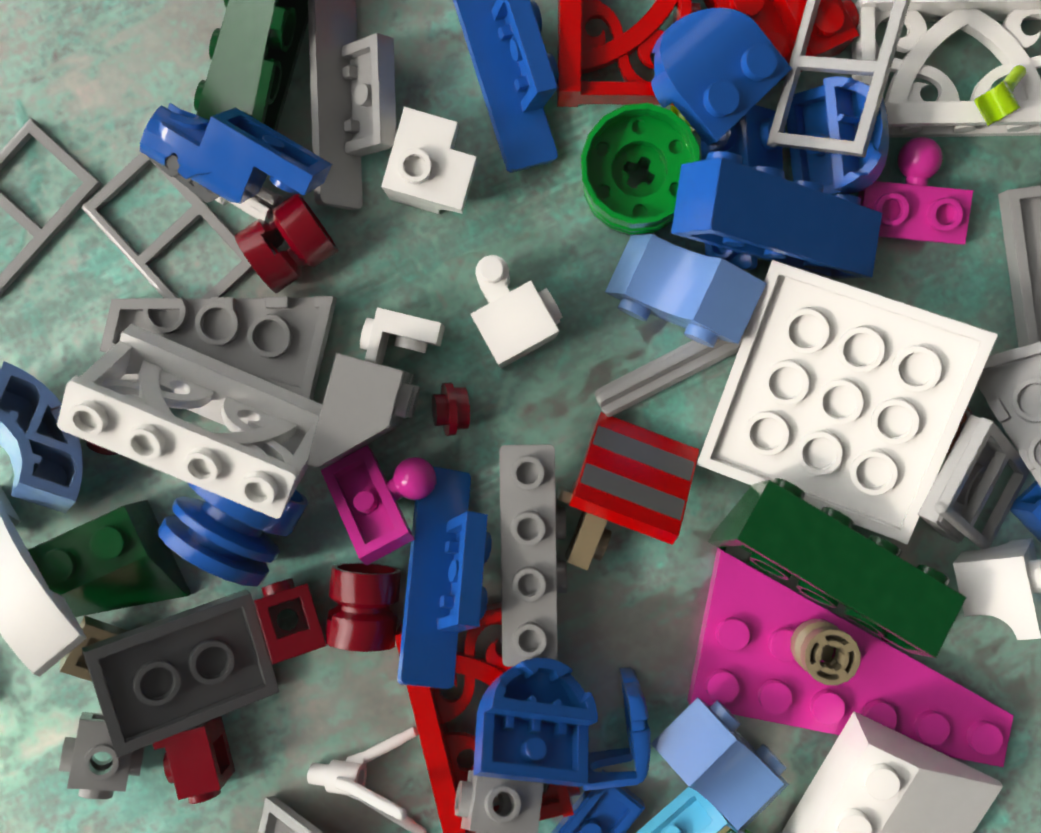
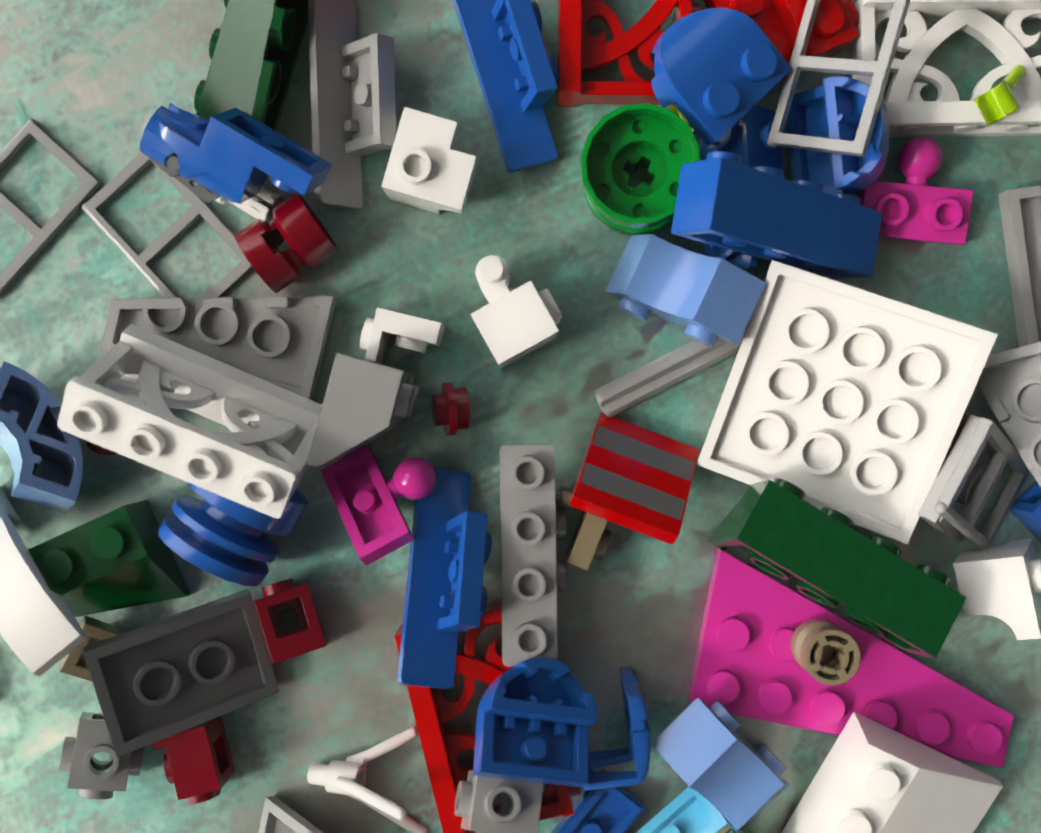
dark red wheel [325,563,401,652] -> none

